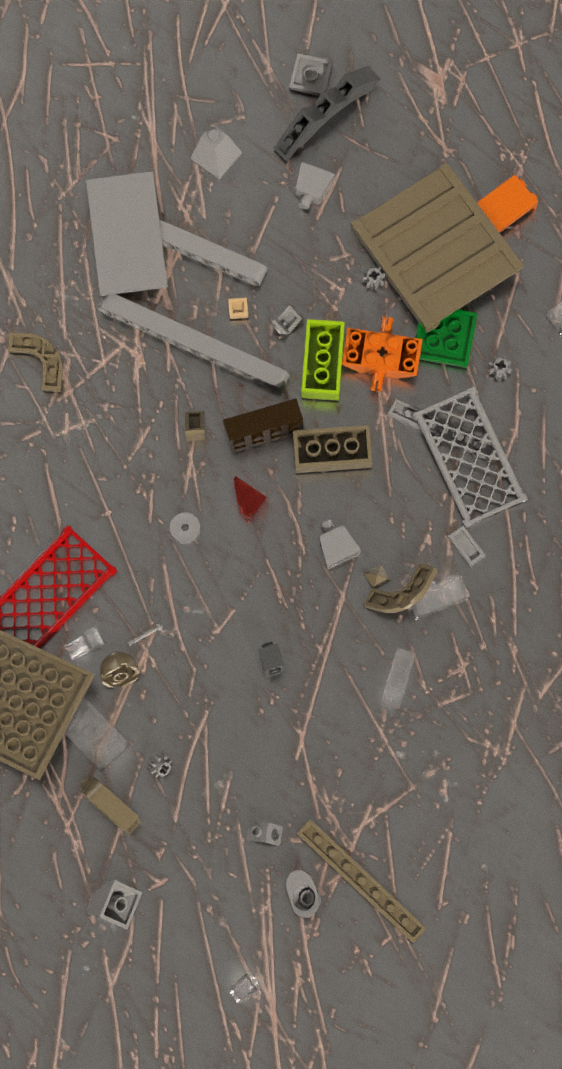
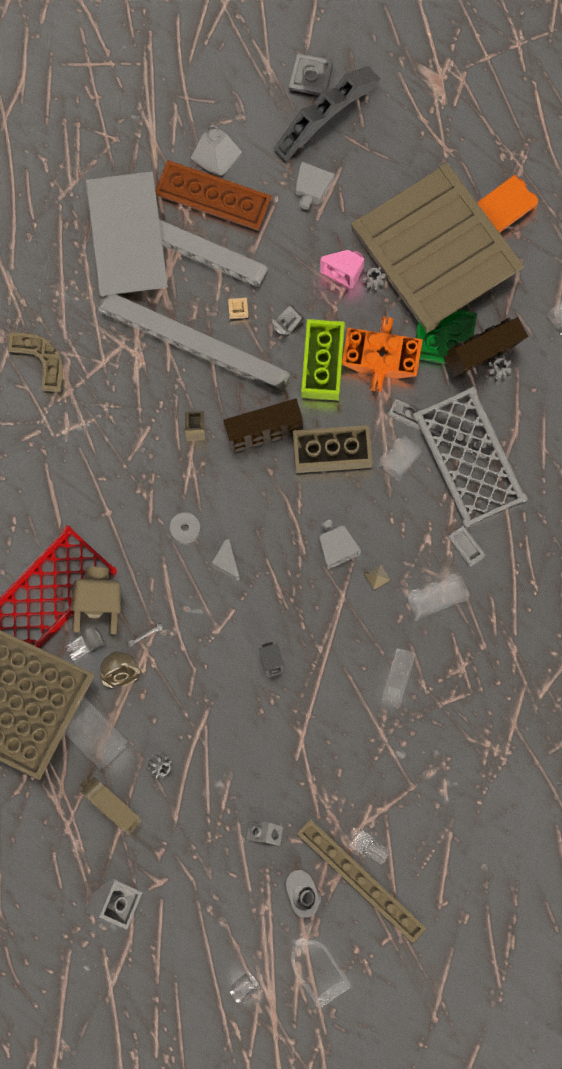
clear red slope [234,476,267,520] -> none
dark tan plate [363,563,438,613] -> none
none -> dark tan piece [70,567,121,635]
none -> dark orange plate [155,160,272,231]
none -> light grey slope [212,539,239,580]
none -> clear window [291,937,352,1010]
none -> bright pink slope [320,250,364,289]
none -> clear piece [349,829,391,866]
none -> clear brick [379,435,422,482]
none -> dark brown brick [444,317,529,377]

